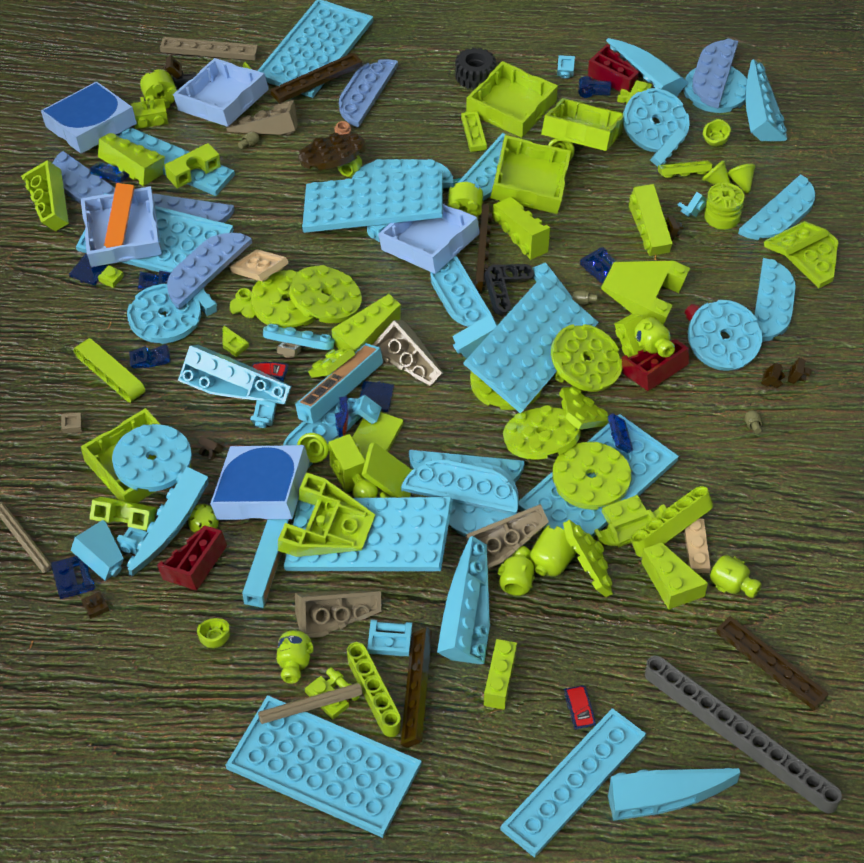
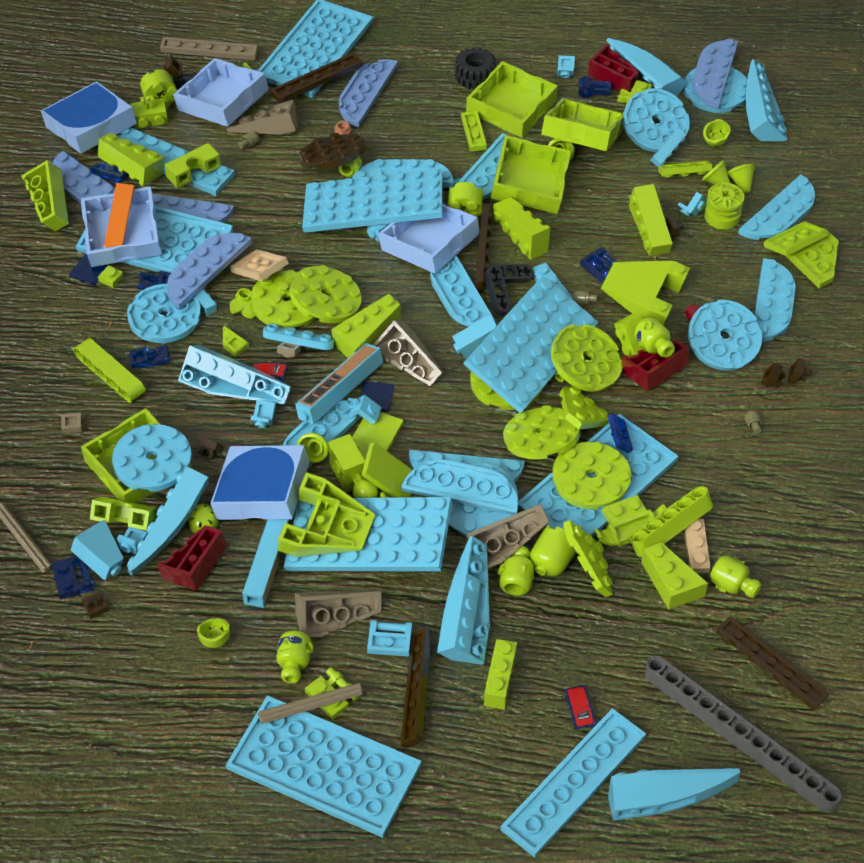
lime plate [308,348,355,378] -> none
clear blue slope [335,396,348,438] -> none
lime beam [347,642,401,737] -> none

